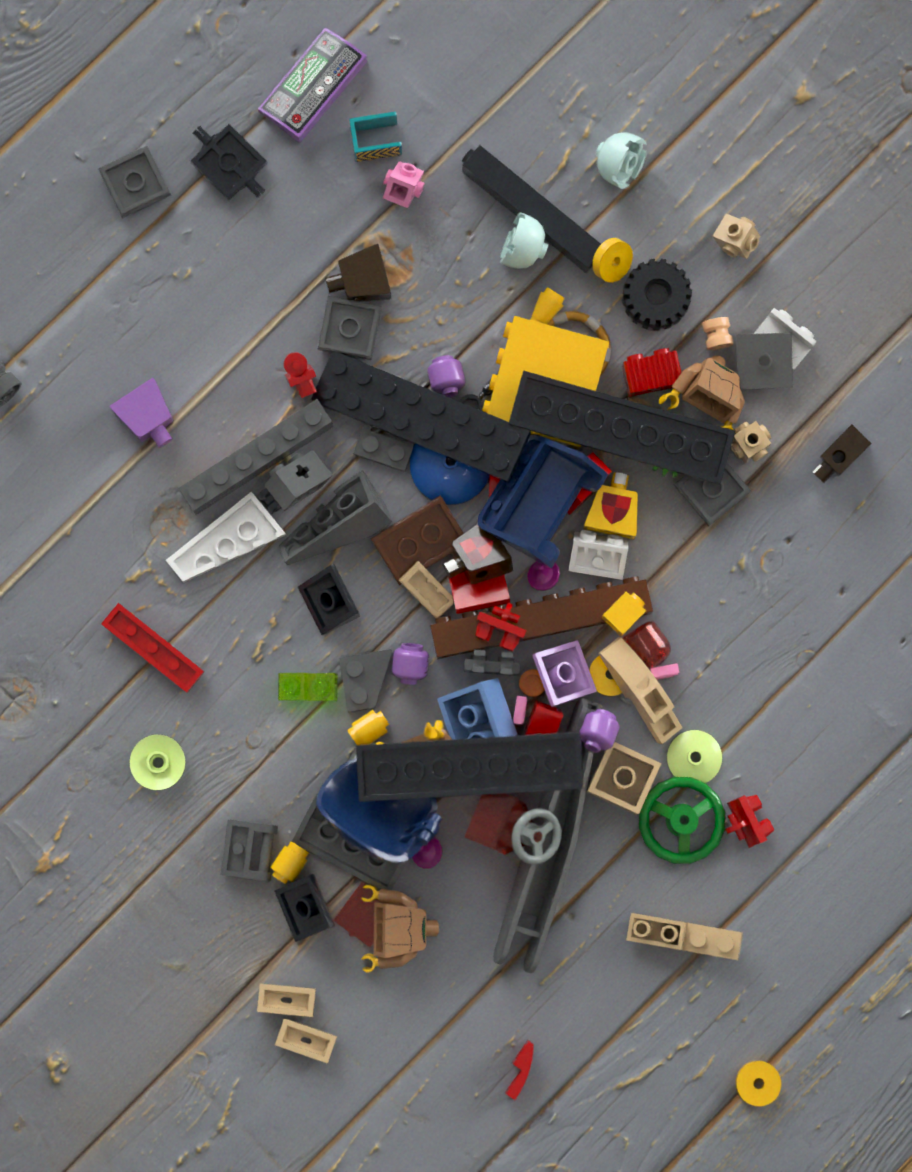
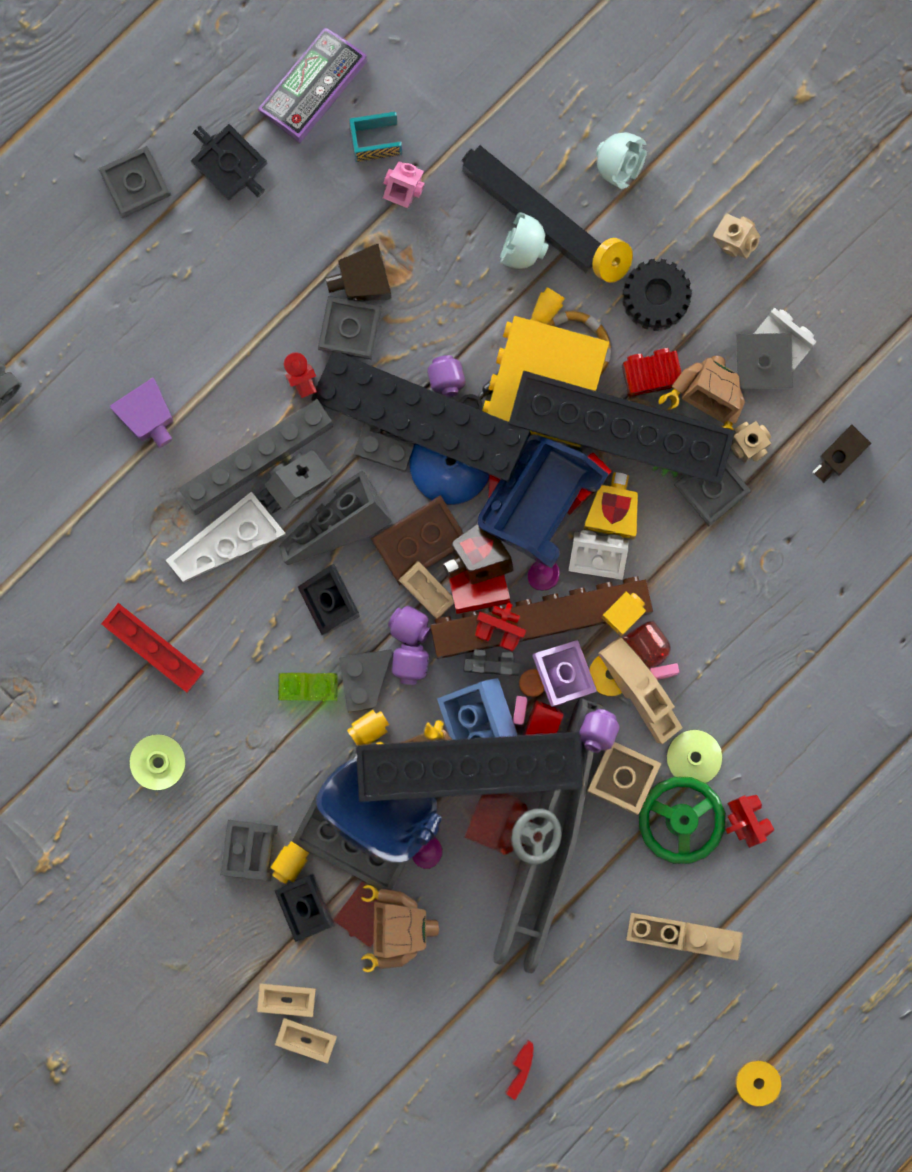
light nougat wheel [702,317,734,350] -> none
none -> medium lavender head [388,606,431,647]

